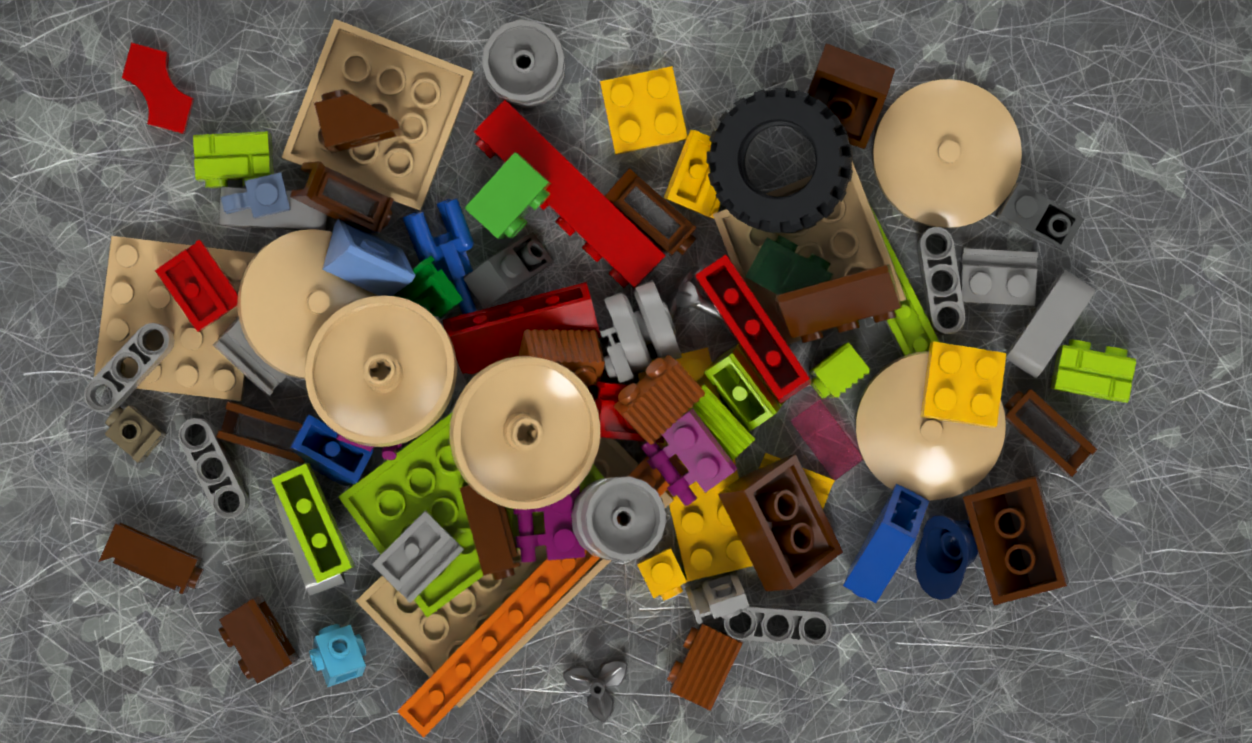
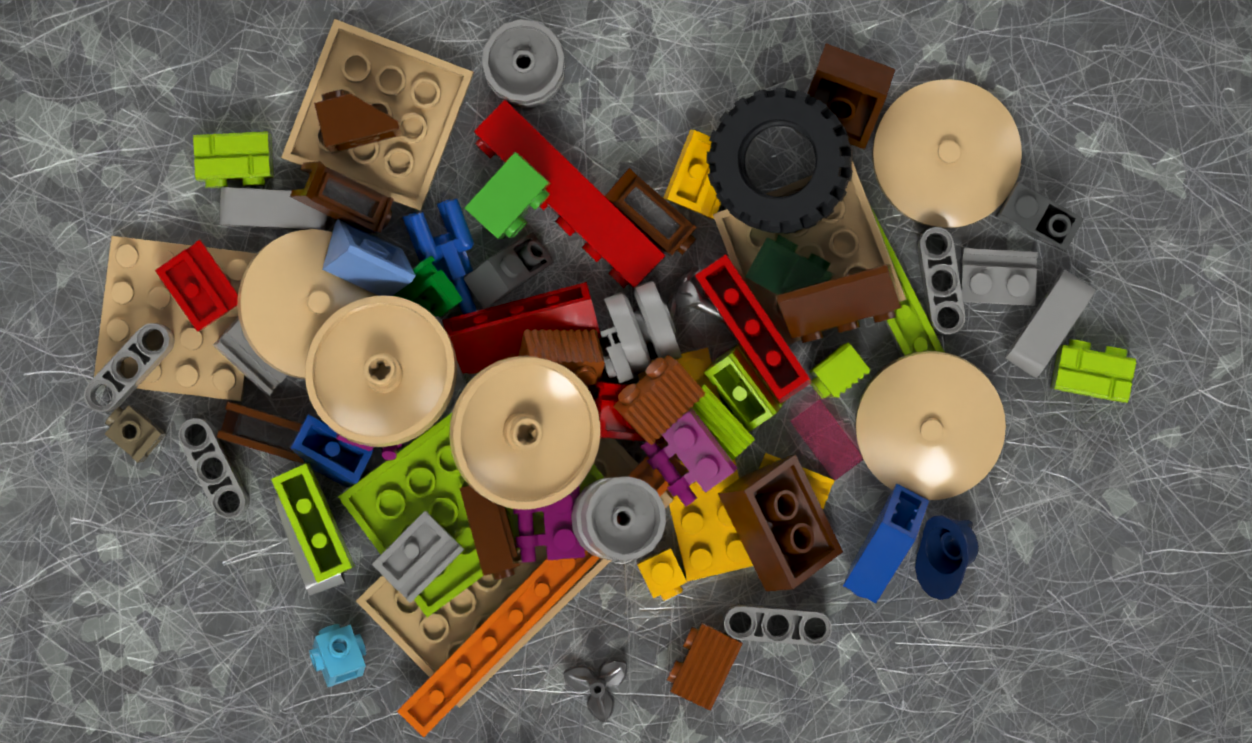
reddish brown window [98,522,204,594] -> none
red tile [122,42,195,135] -> none
reddish brown slope [219,594,300,684] -> none
sand blue plate [221,172,291,219] -> none
yellow plate [600,66,687,155] -> none
light grey plate [685,570,750,624] -> none
yellow plate [920,341,1007,428] -> none
reddish brown slope [963,475,1069,606] -> none
reddish brown window [1003,389,1098,478] -> none

